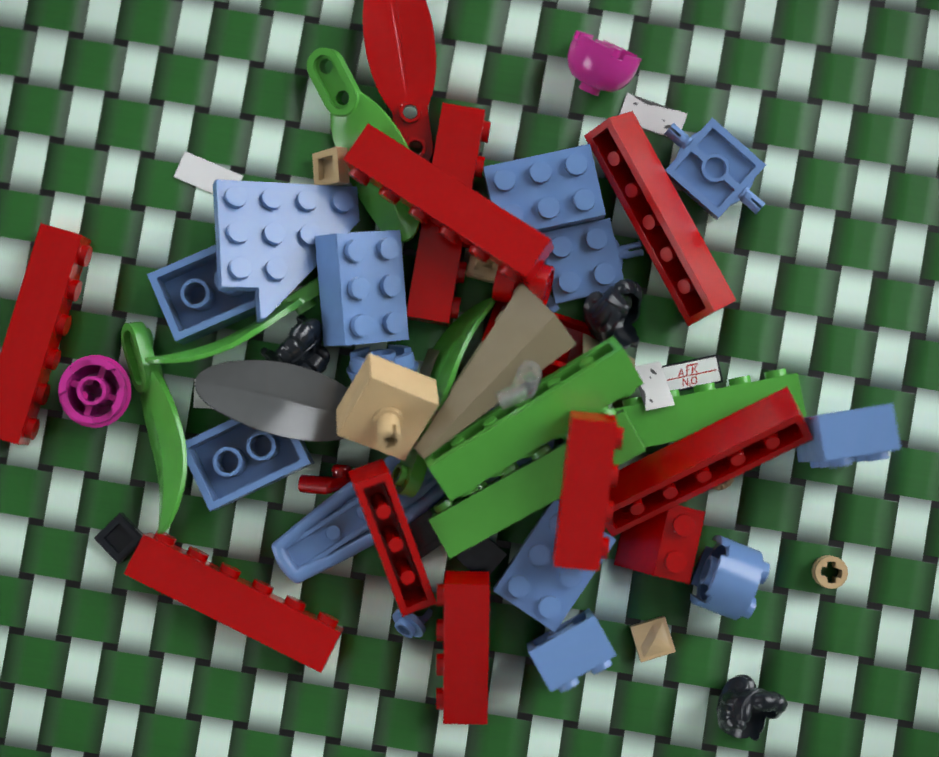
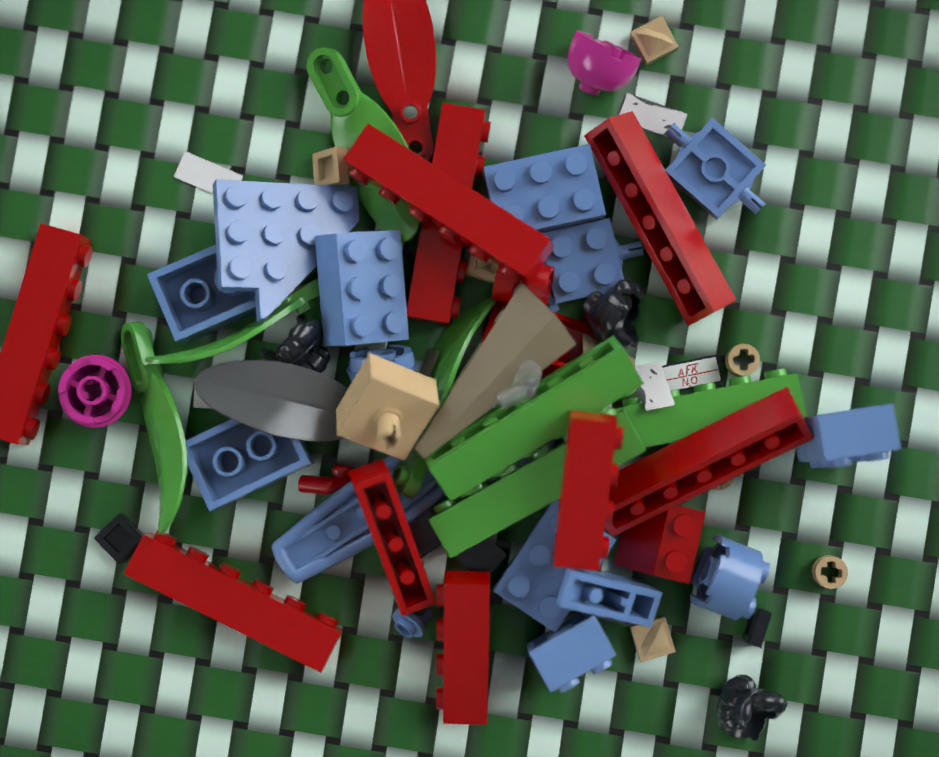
none -> medium blue slope [556,568,663,627]
none -> tan tile [629,16,679,66]
none -> tan bush [725,344,760,377]
none -> black tile [742,607,772,648]

